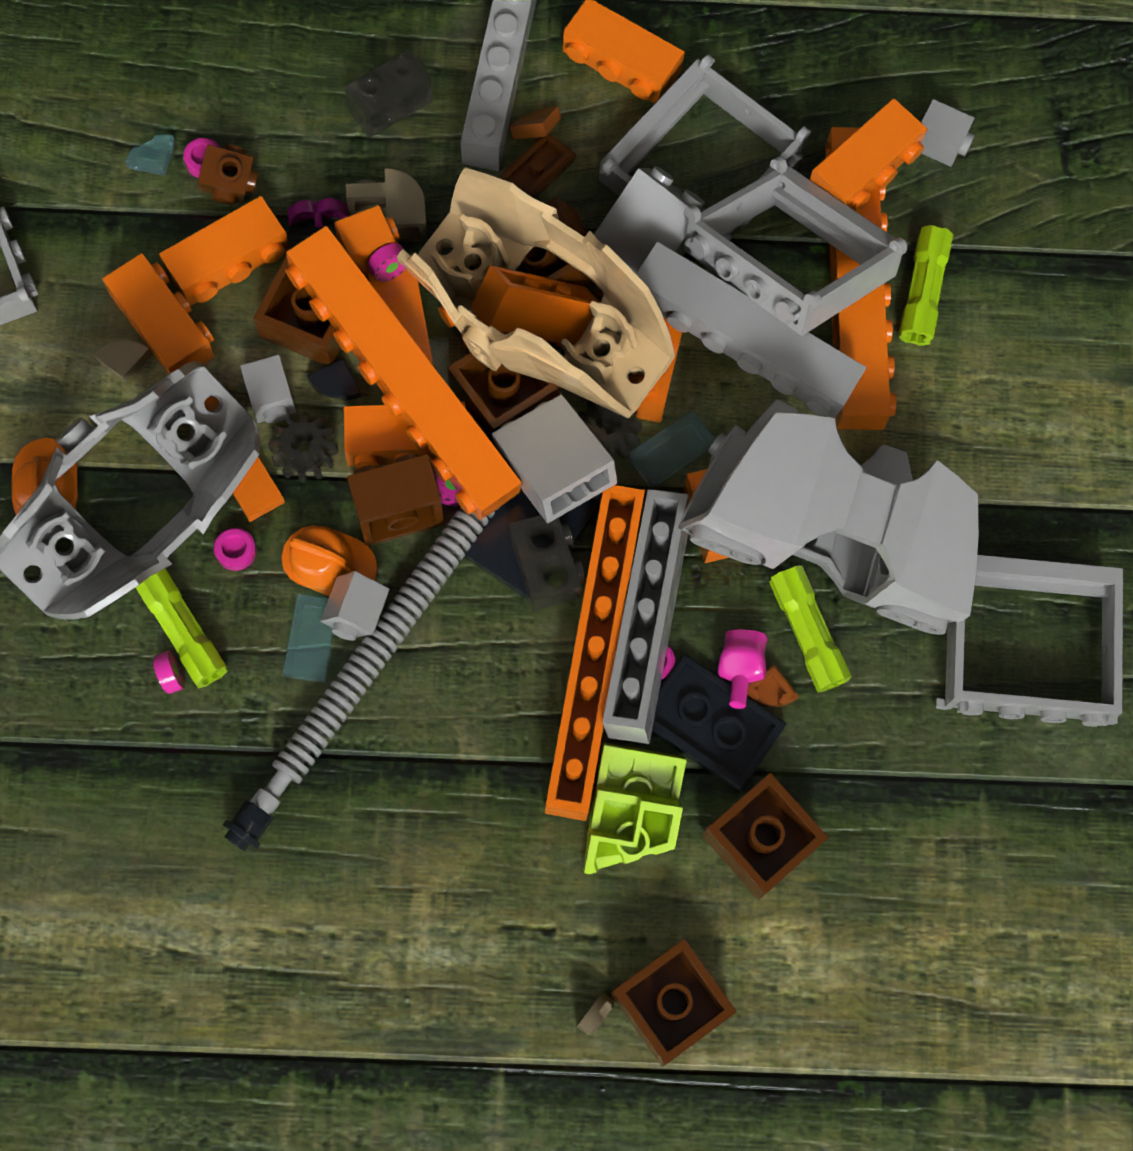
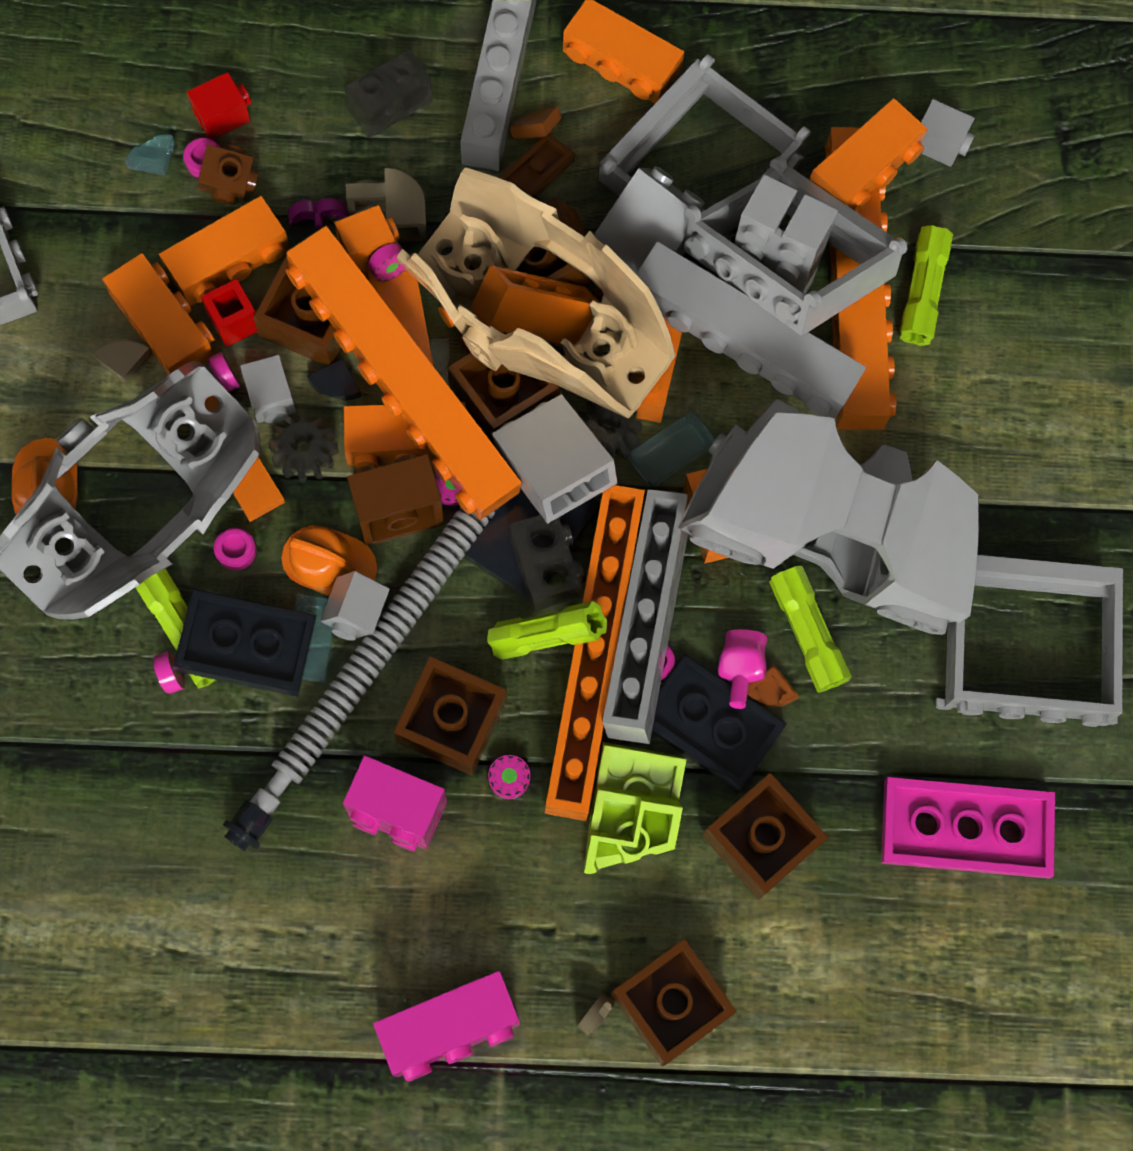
none -> black tile [173,589,317,697]
none -> red brick [187,72,252,140]
none -> red brick [201,279,258,348]
none -> dark pink tile [208,351,241,393]
none -> dark pink brick [343,756,447,852]
none -> dark pink brick [373,971,520,1082]
none -> reddish brown brick [394,656,507,776]
none -> lime axle [487,601,607,660]
none -> dark pink tile [488,755,530,799]
none -> light grey piece [724,174,839,295]
none -> dark pink plate [881,777,1055,879]

